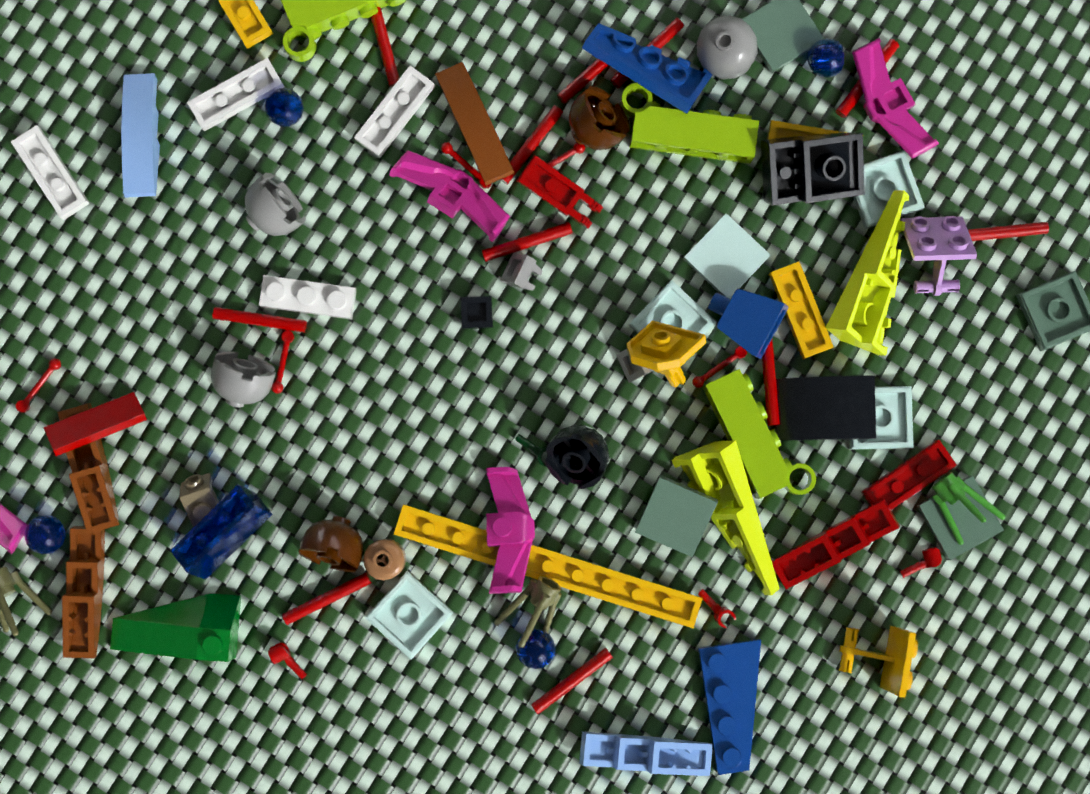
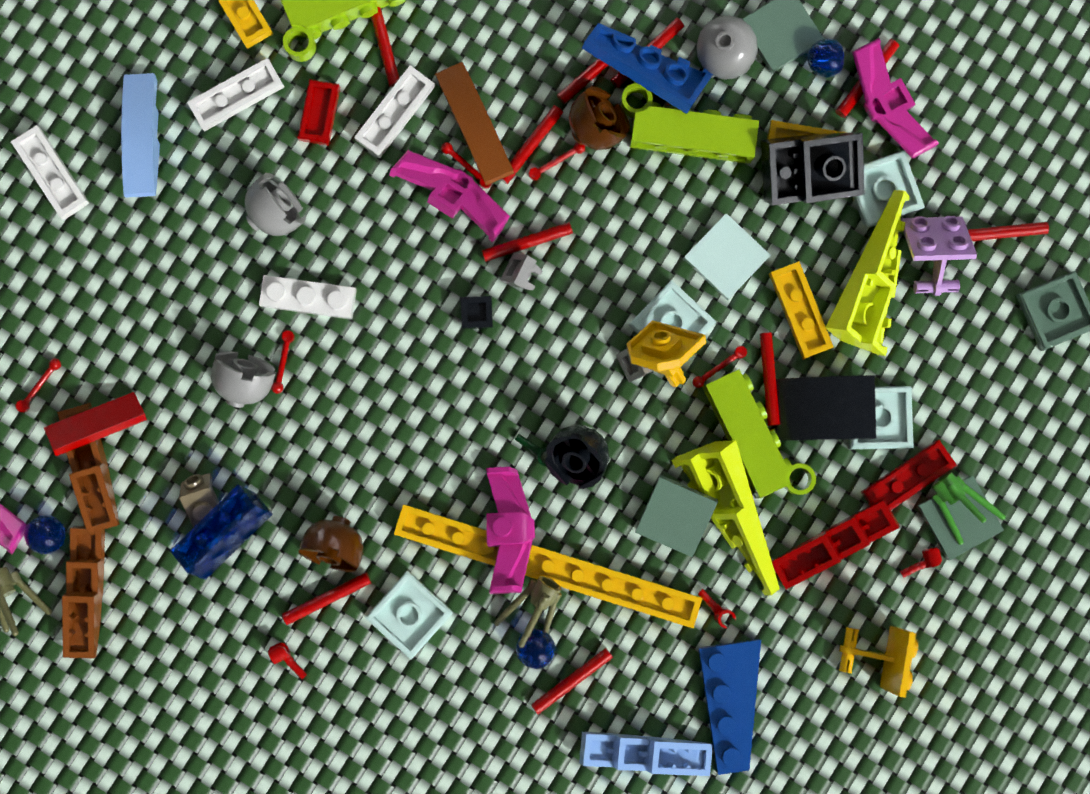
green wedge [110,593,241,662] -> none
red bar [212,307,307,333] -> none
clear blue piece [264,88,304,127] -> none
medium nougat head [363,539,406,581] -> none
red hinge [517,155,603,229] -> none
blue torso [708,288,789,359] -> none
none -> red tile [298,79,341,146]

